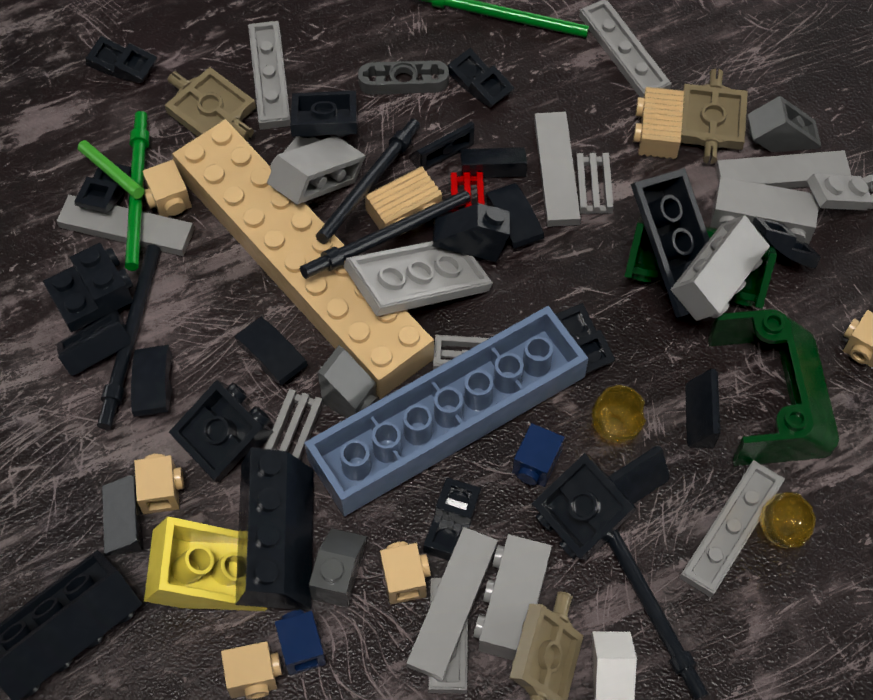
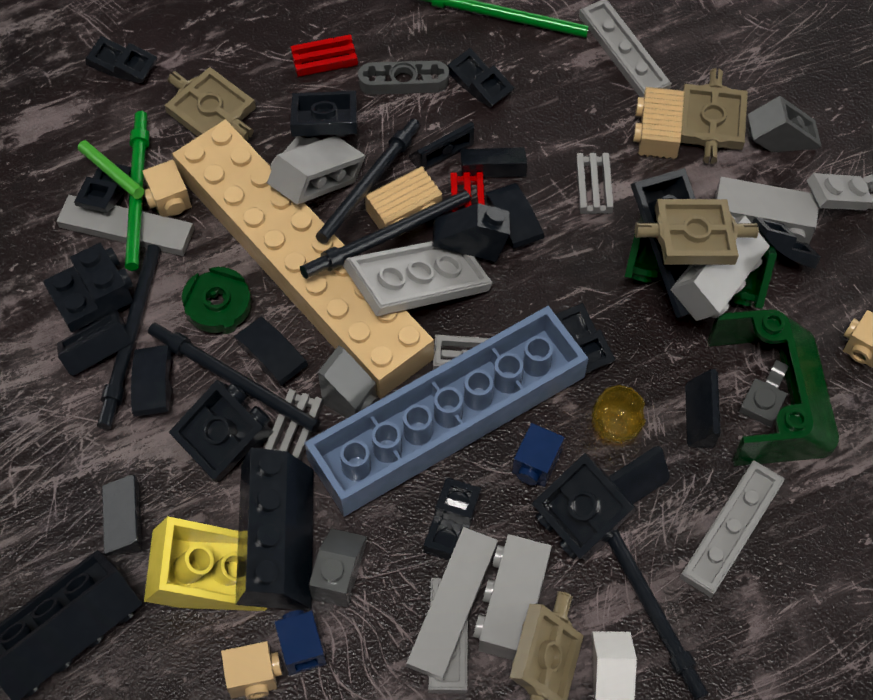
tan brick [134,454,184,514] -> none
light grey tile [248,21,291,130] -> none
tan brick [380,542,431,605] -> none
light grey tile [534,112,581,227] -> none
light grey tile [715,150,852,188] -> none
clear yellow hair [759,492,816,548] -> none
none -> black bar [148,322,321,433]
none -> dark green plate [182,267,252,334]
none -> red tile [290,34,358,77]
none -> dark tan plate [635,199,758,265]
none -> dark grey plate [739,360,789,427]

